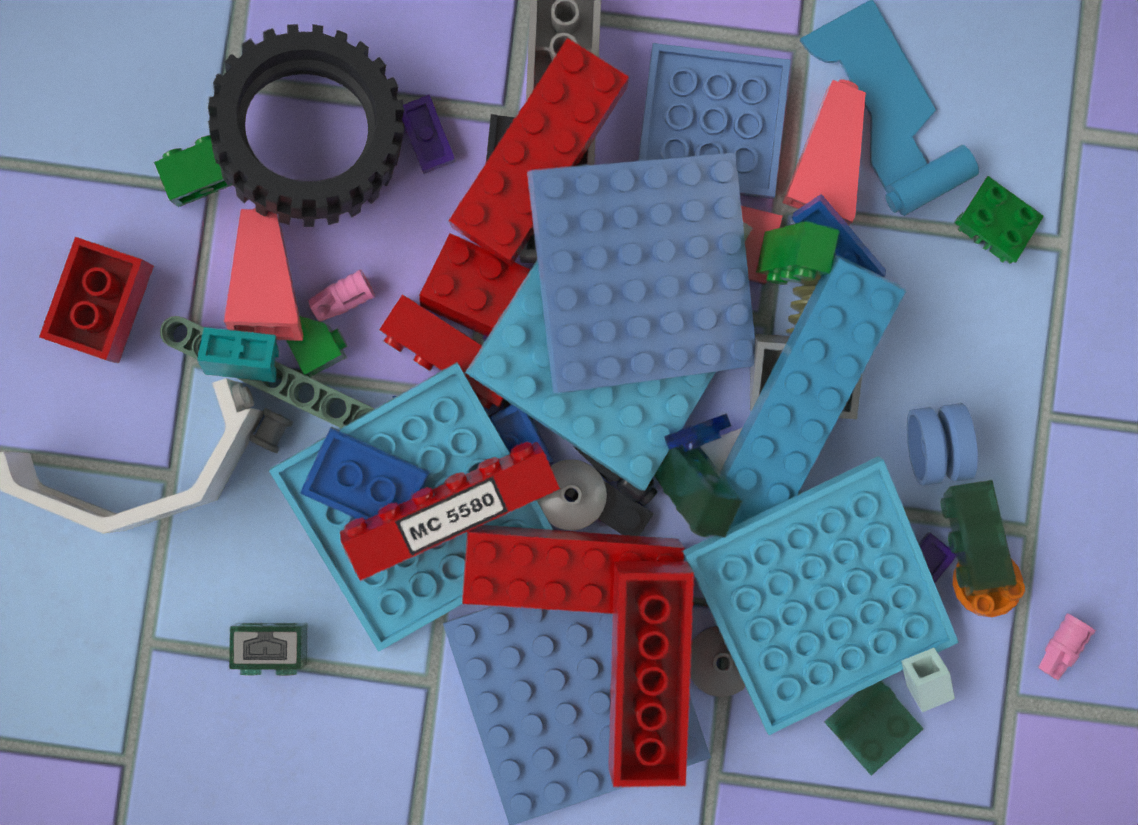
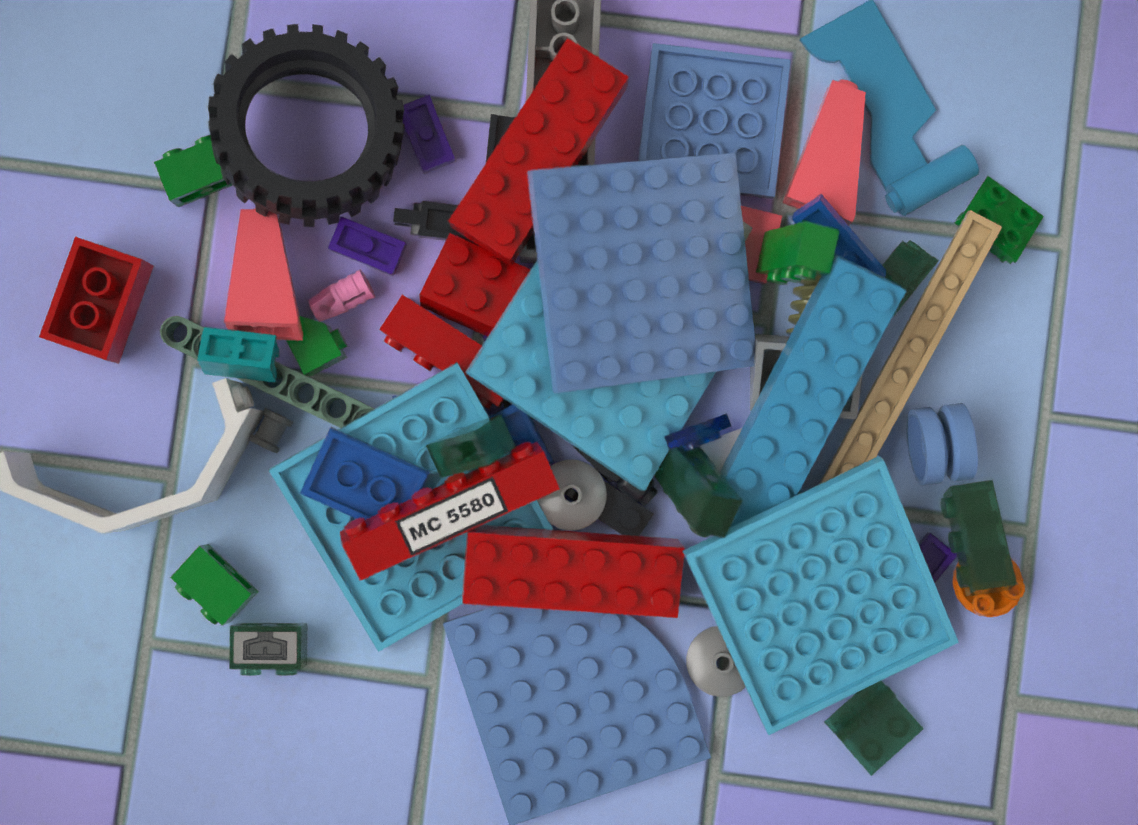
red brick [609,561,694,787] -> none
light aqua brick [901,648,955,712] -> none
bright pink hinge [1039,613,1096,680] -> none
none -> green brick [170,544,259,626]
none -> dark purple plate [328,216,407,276]
none -> black hinge [393,201,477,245]
none -> clear green slope [426,415,516,478]
none -> tan plate [819,210,1002,485]
none -> clear green hinge [882,240,939,316]

